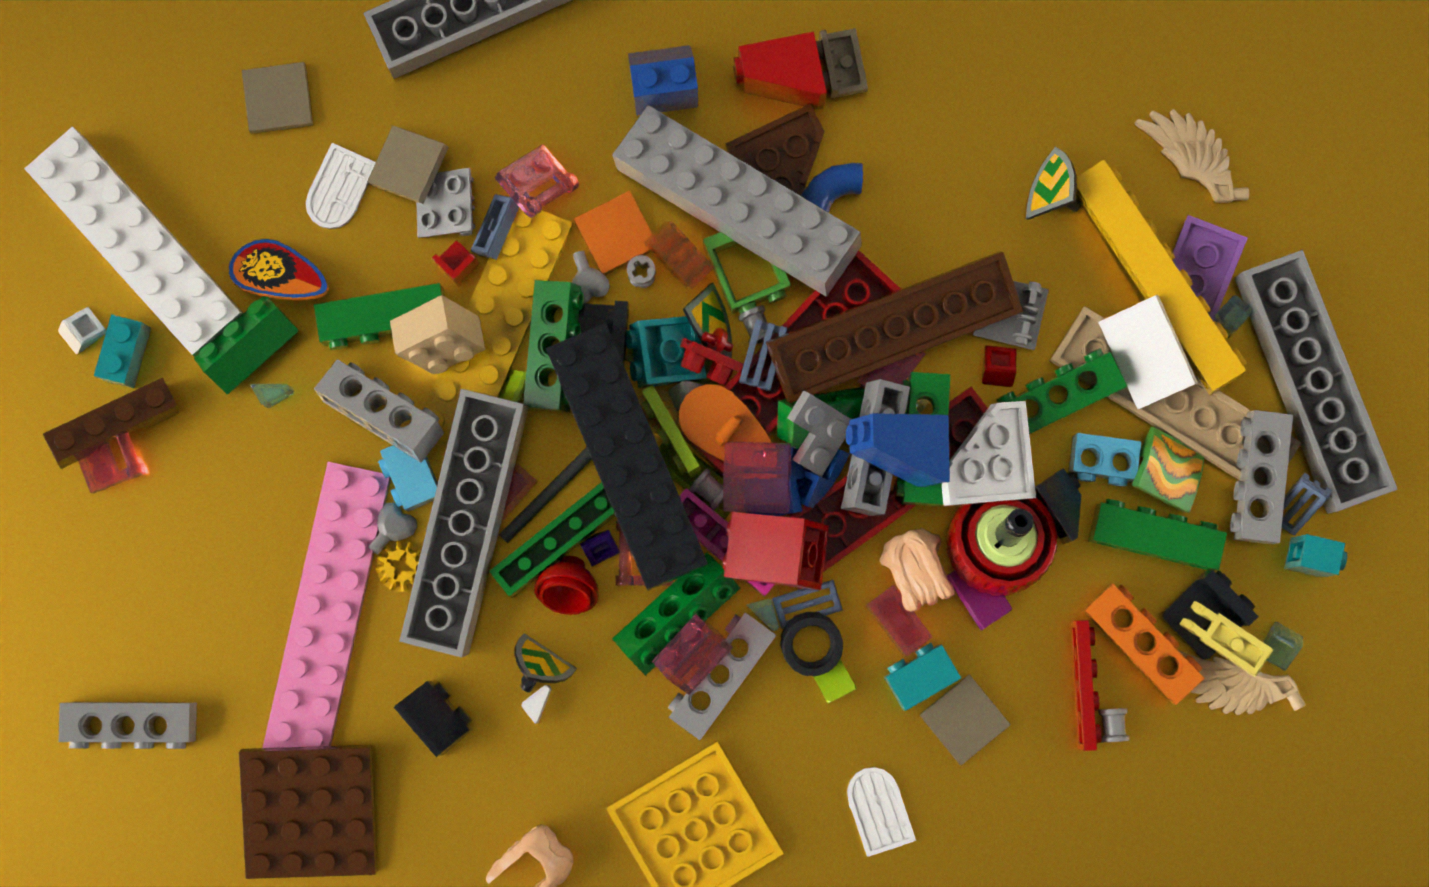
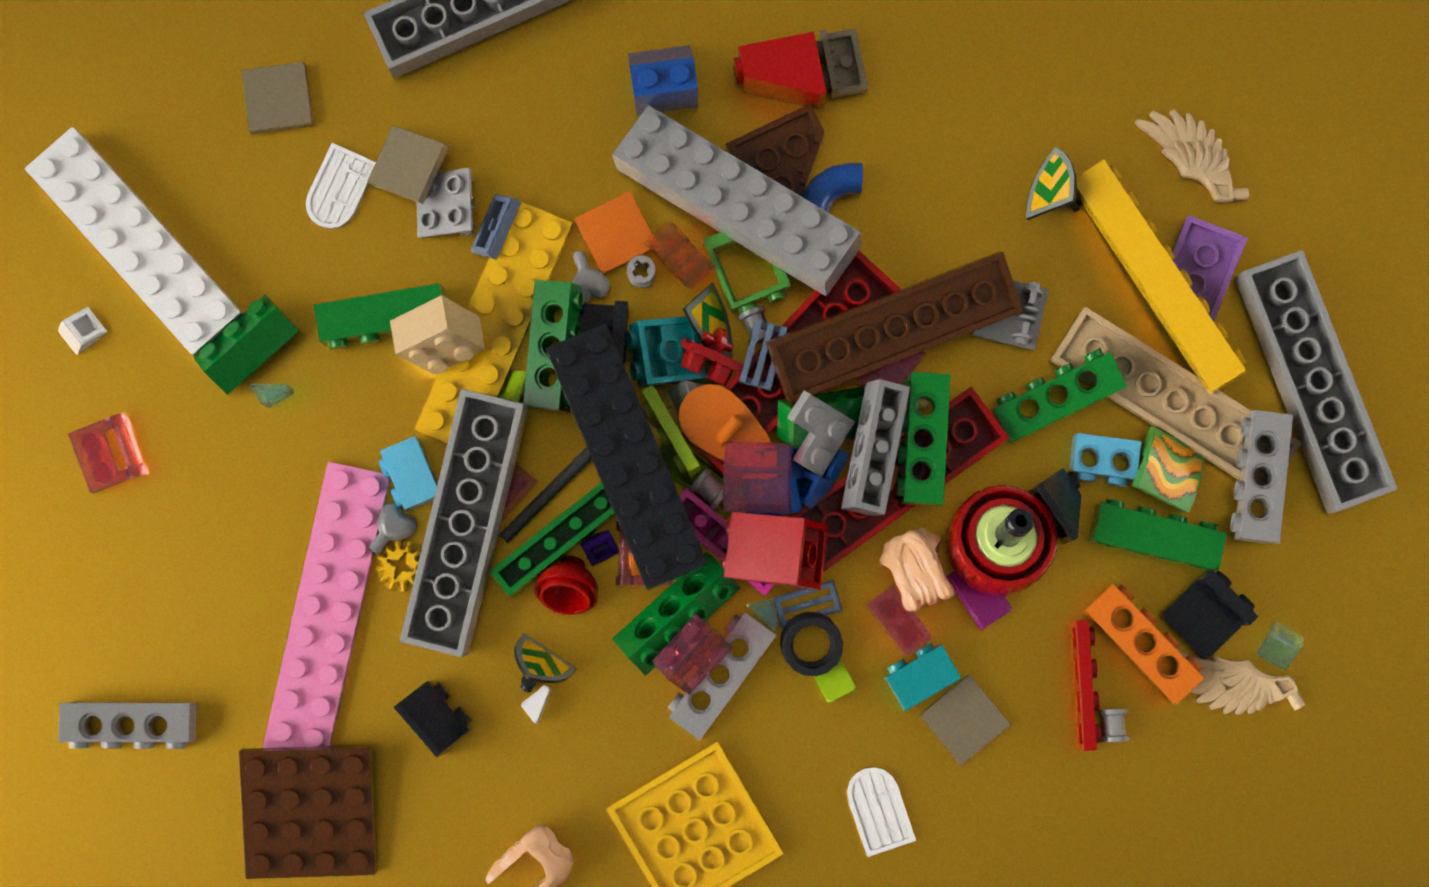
reddish brown arch [43,377,179,469] -> none
teal brick [94,314,151,388] -> none
shield [229,239,329,300] -> none
light grey brick [314,359,444,463] -> none
red panel [432,240,480,286] -> none
clear pink plate [495,144,579,218] -> none
blue slope [846,413,950,487] -> none
white plate [942,401,1036,506] -> none
red slope [982,345,1017,387] -> none
white tile [1099,295,1198,409] -> none
light yellow hinge [1180,601,1273,677] -> none
clear light blue slope [1214,295,1252,338] -> none
sand blue tile [1282,473,1332,536] -> none
teal brick [1284,534,1347,578] -> none

